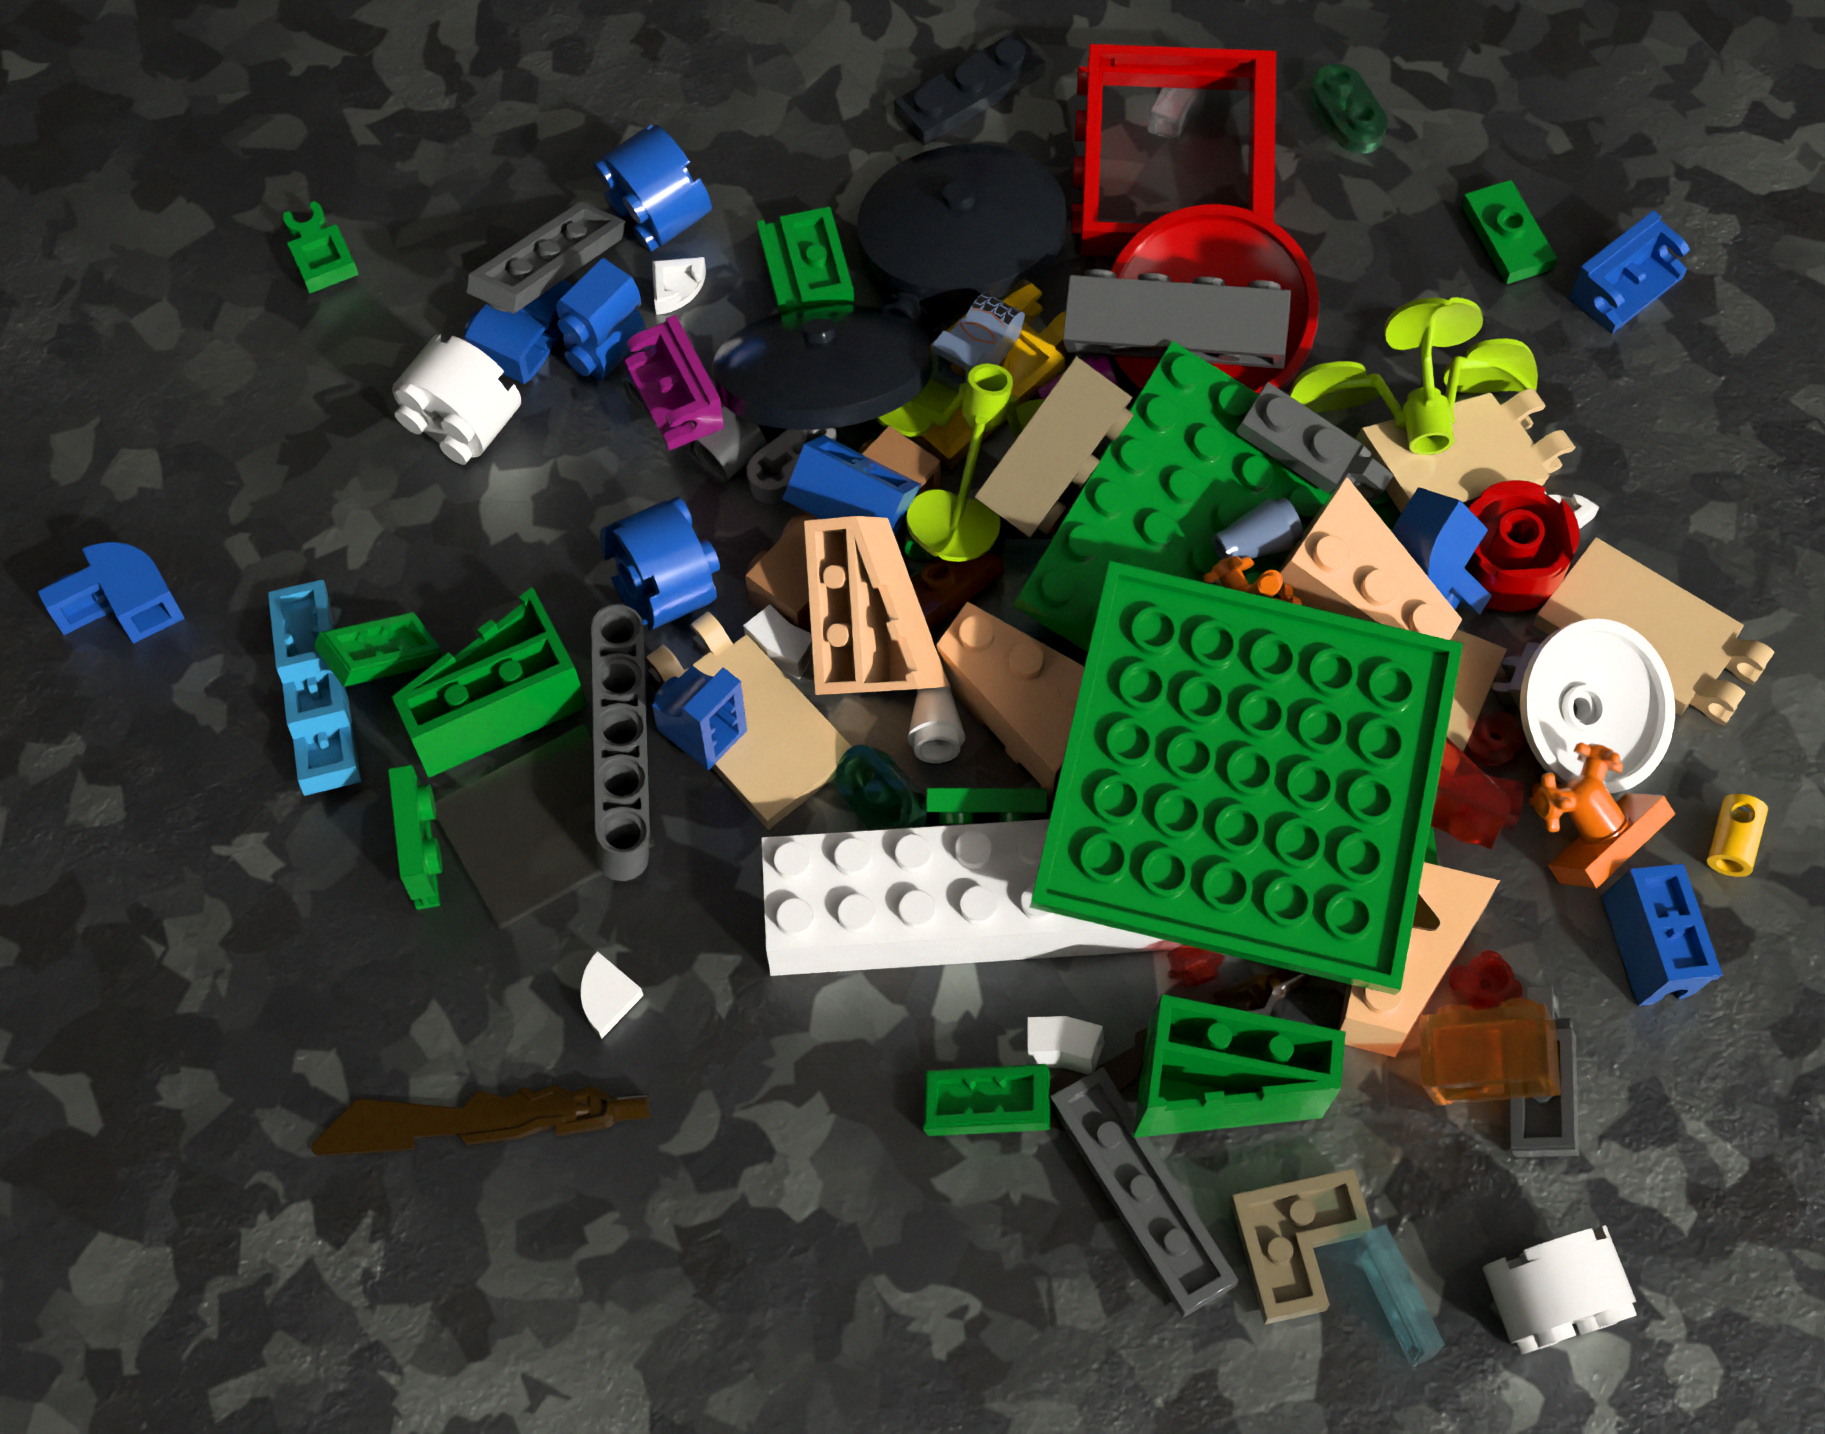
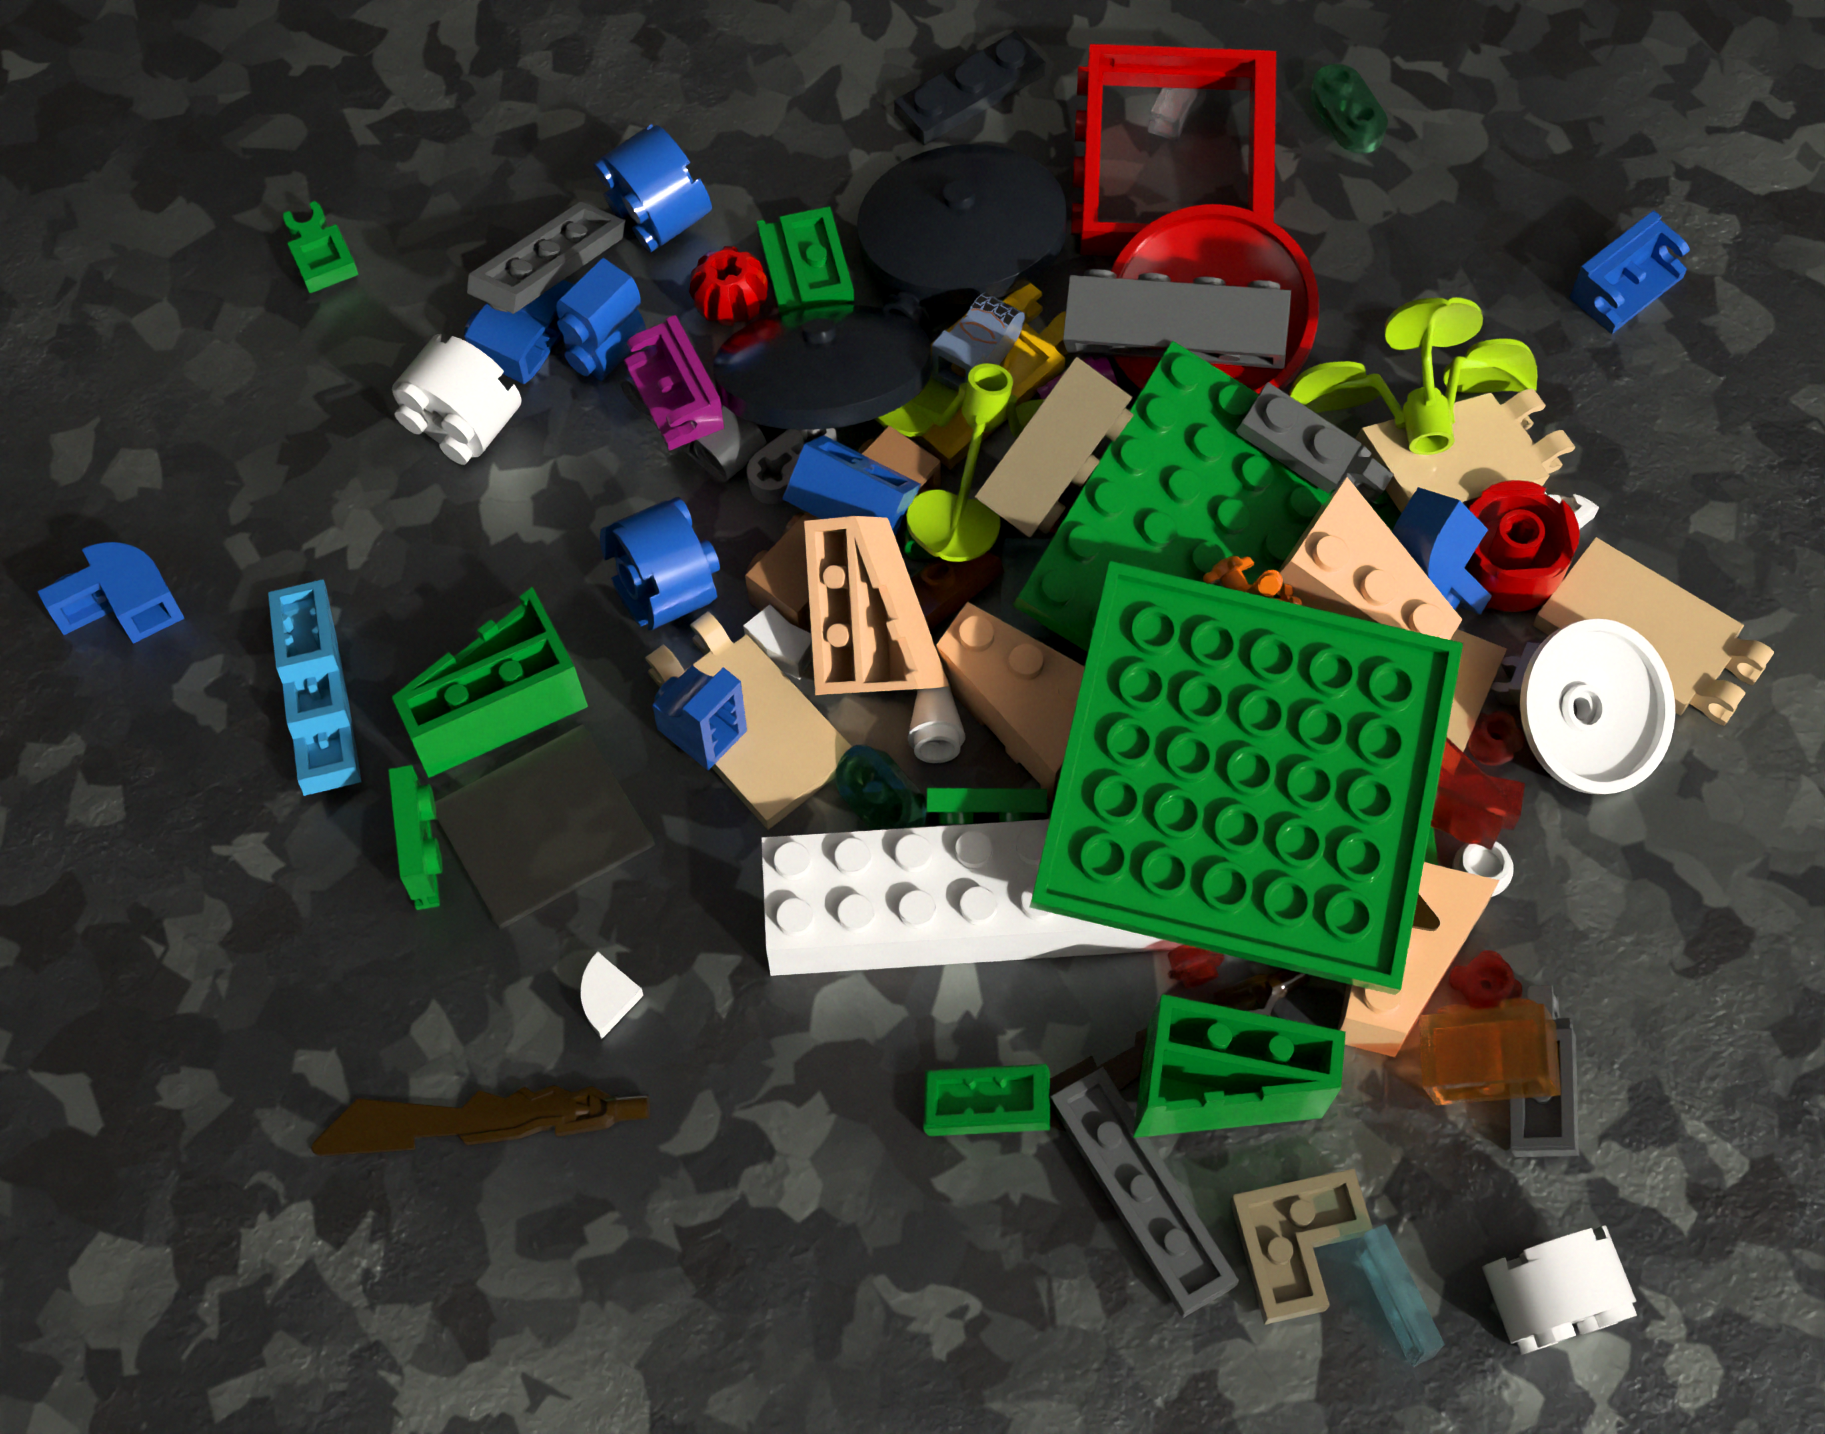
green plate [314,612,443,687] -> none
dark grey beam [591,604,650,881] -> none
white tile [652,257,706,315] -> none
white piece [1028,1016,1105,1075] -> none
sand blue cone [1212,497,1303,561] -> none
green plate [1461,180,1557,285] -> none
orange piece [1529,742,1675,888] -> none
blue hinge [1601,864,1723,1006] -> none
yellow piece [1707,793,1768,877] -> none
none -> red piece [689,246,768,327]
none -> white plate [1452,839,1514,897]

